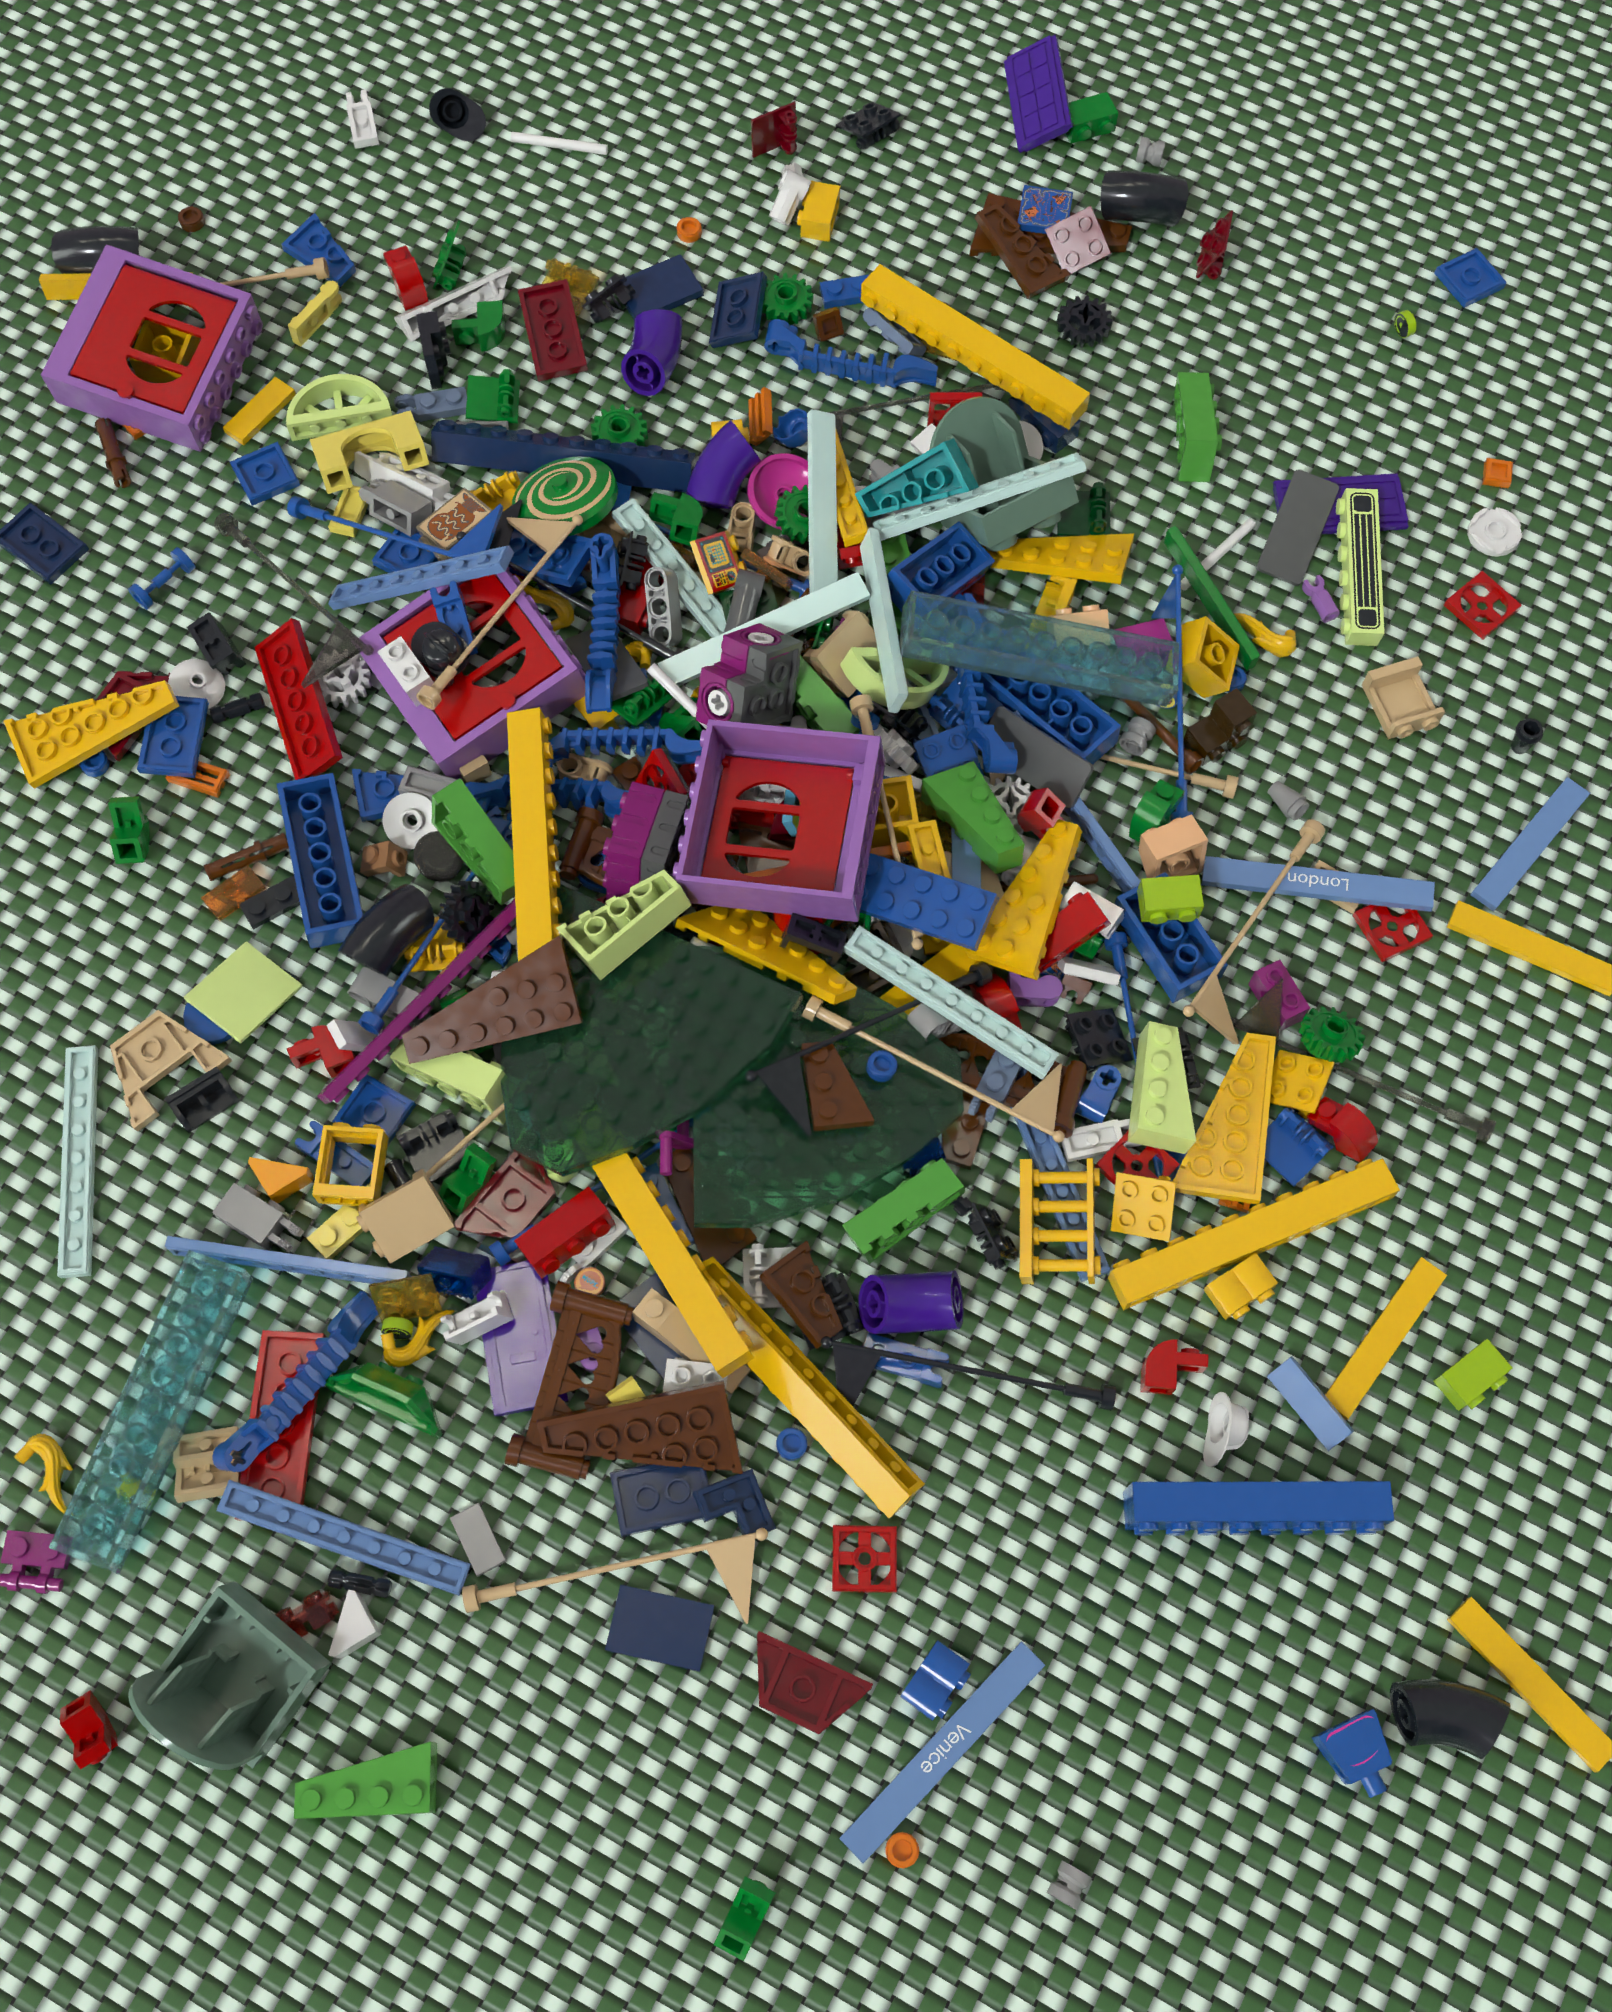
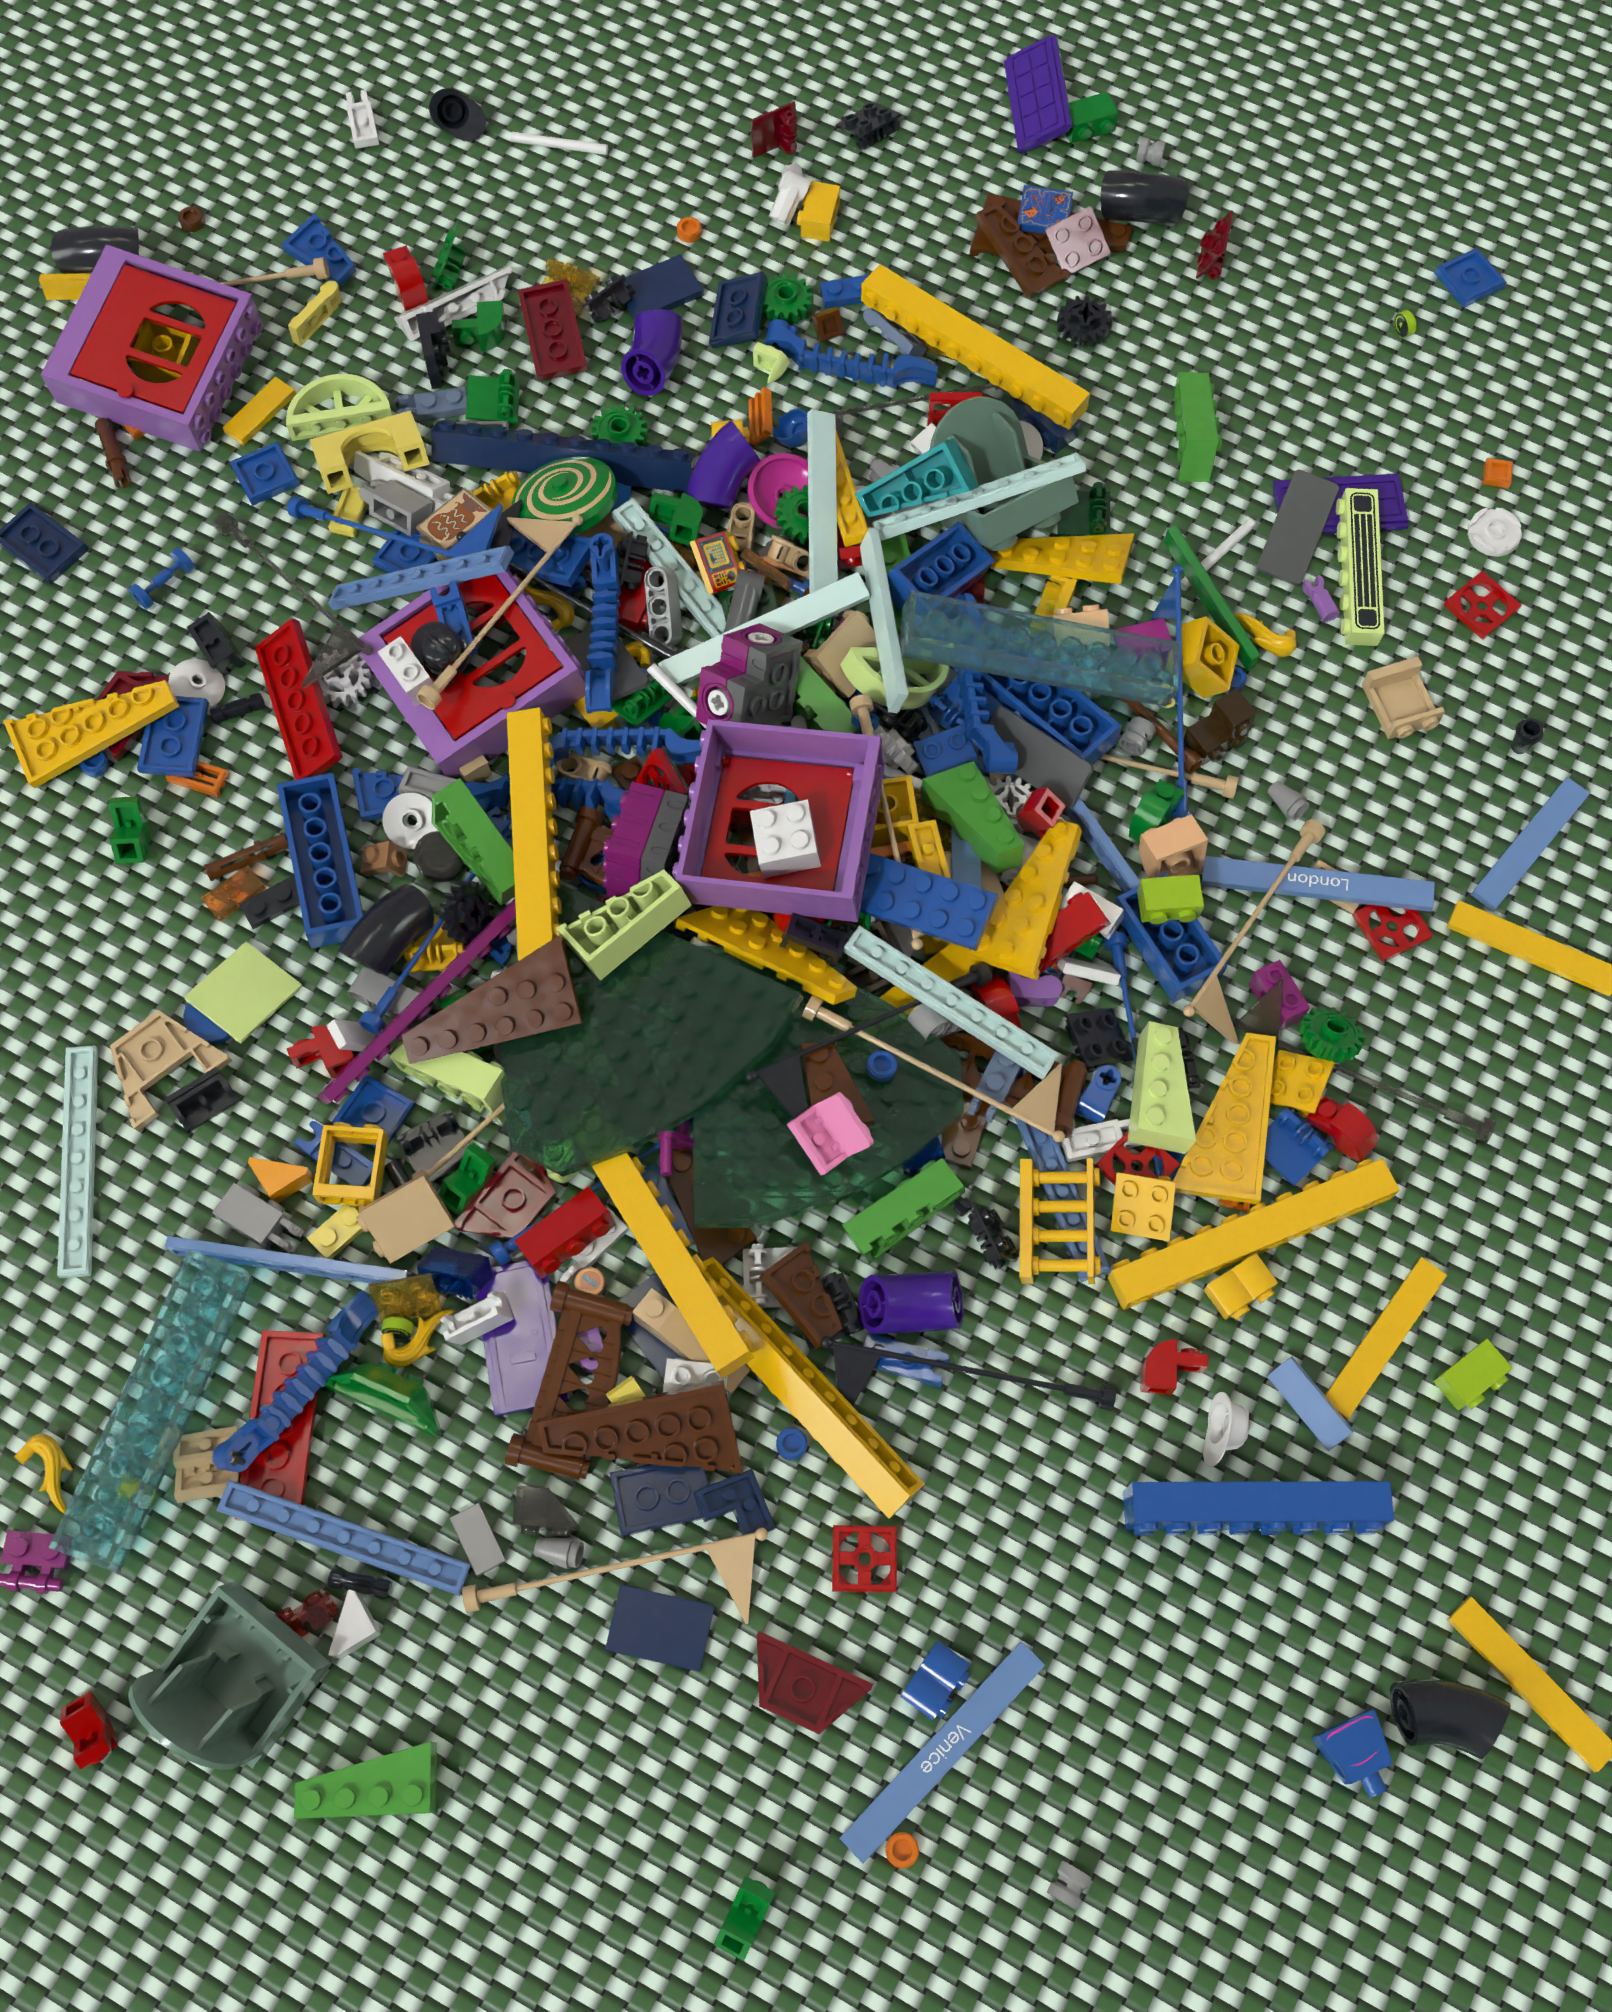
none -> clear smoke slope [512,1485,580,1538]
none -> light grey cone [534,1537,584,1570]
none -> white brick [750,799,821,878]
none -> yellowish green plate [753,342,790,383]
none -> bright pink bracket [787,1092,874,1175]

